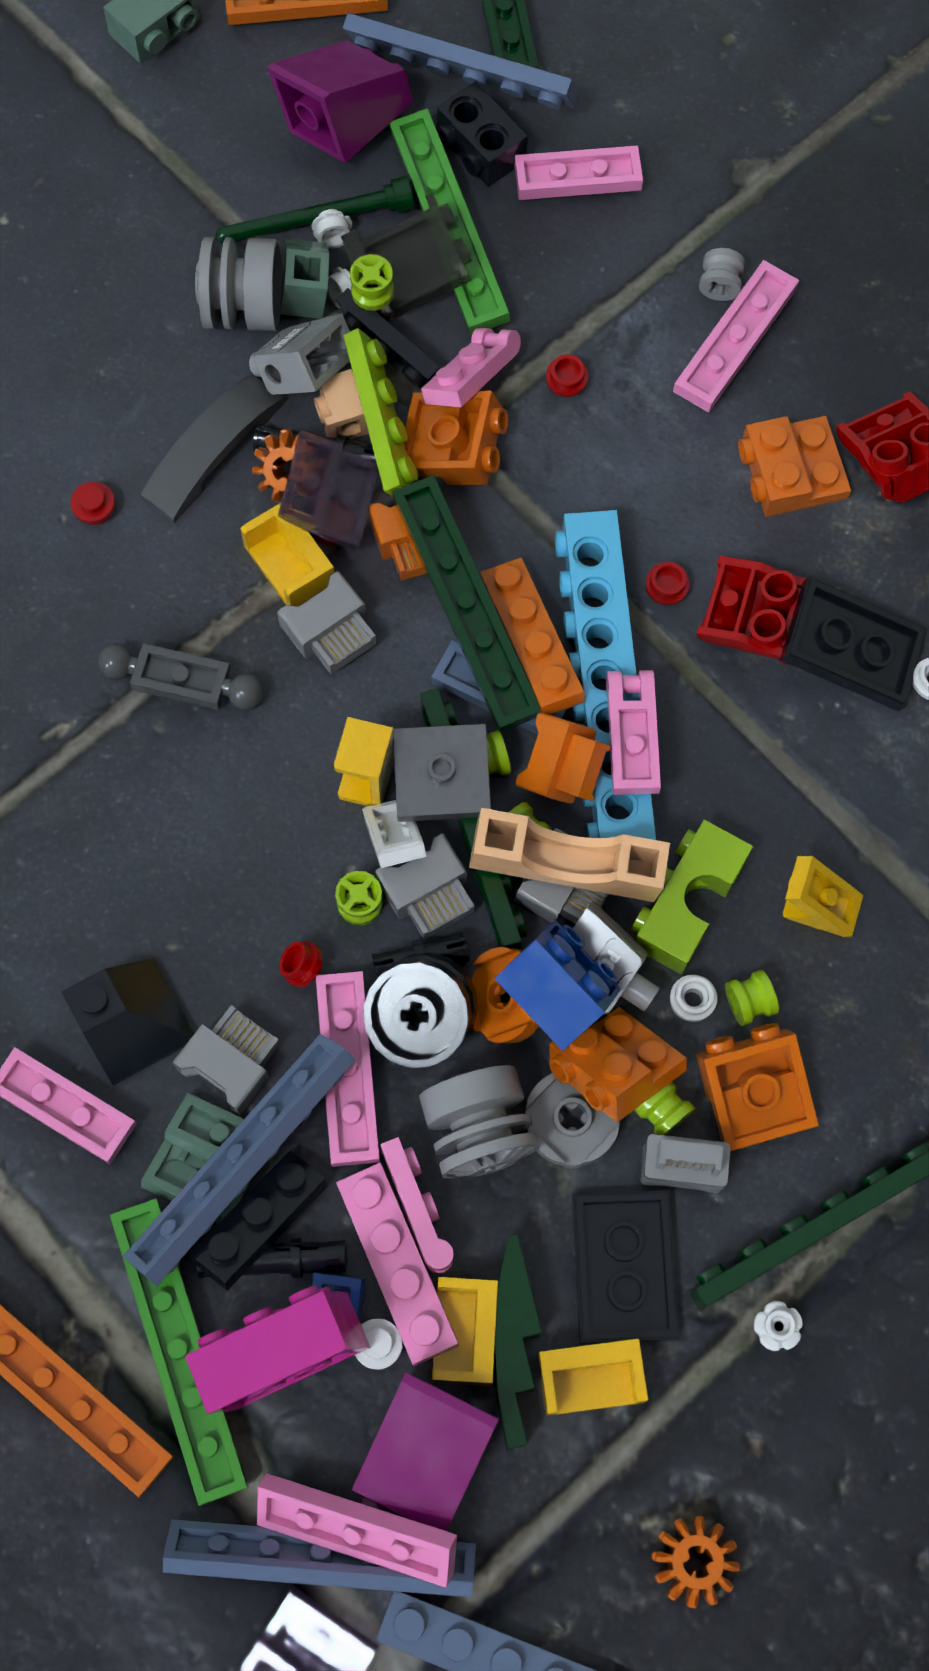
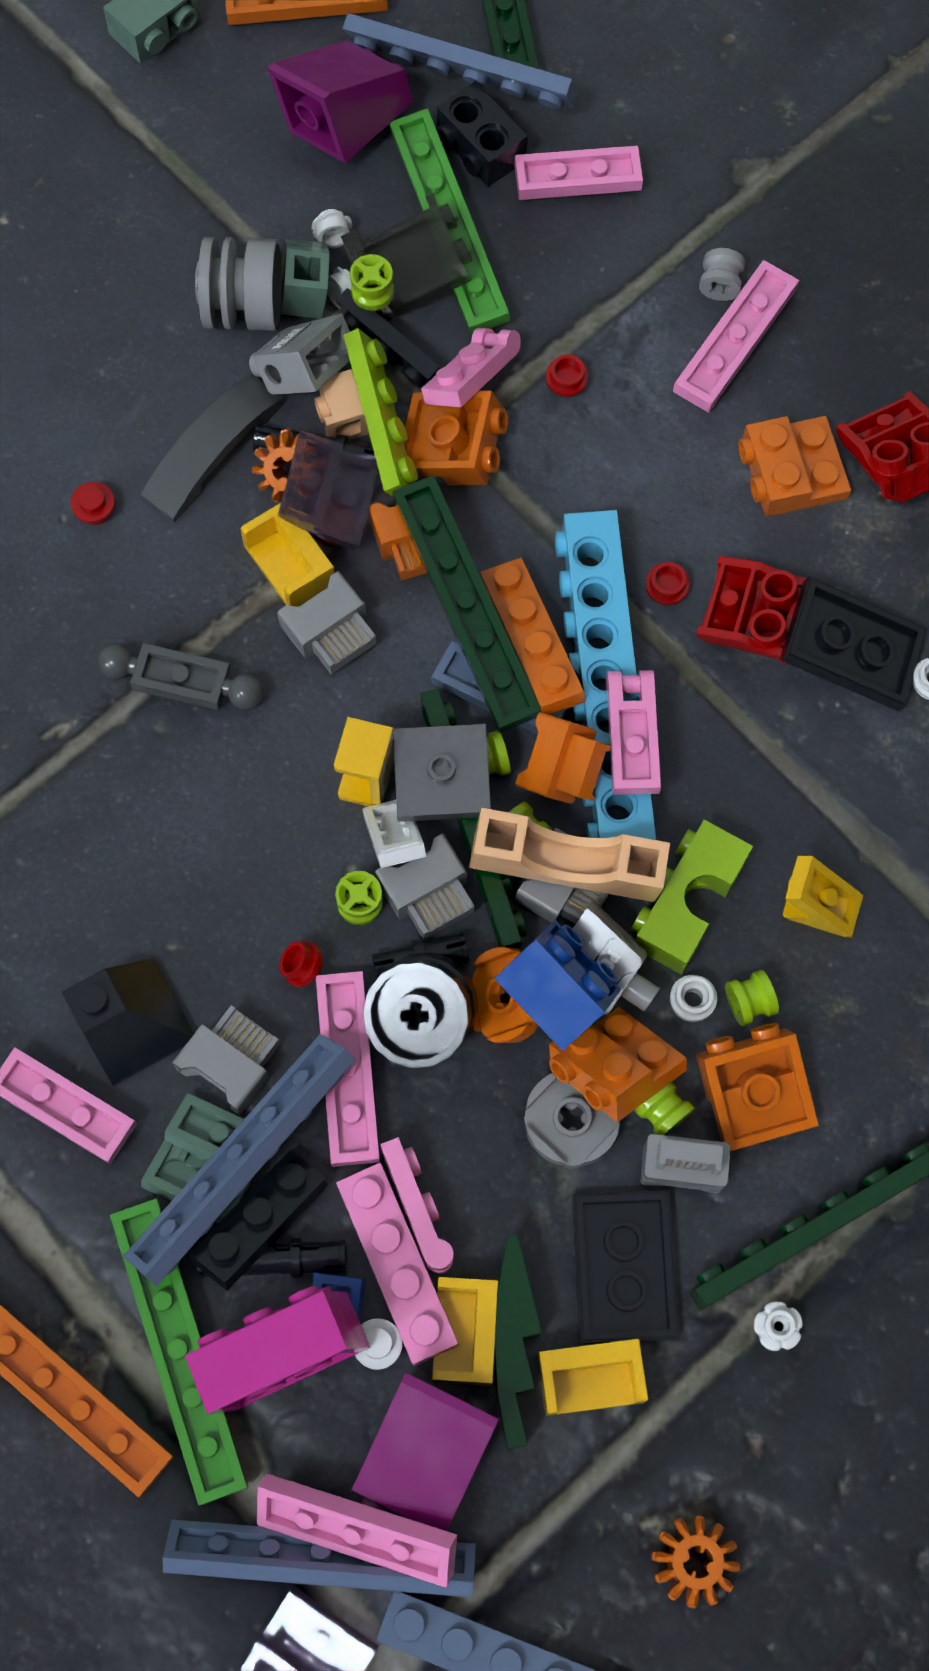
dark green piece [216,176,414,244] -> none
light grey wheel [419,1065,540,1179] -> none

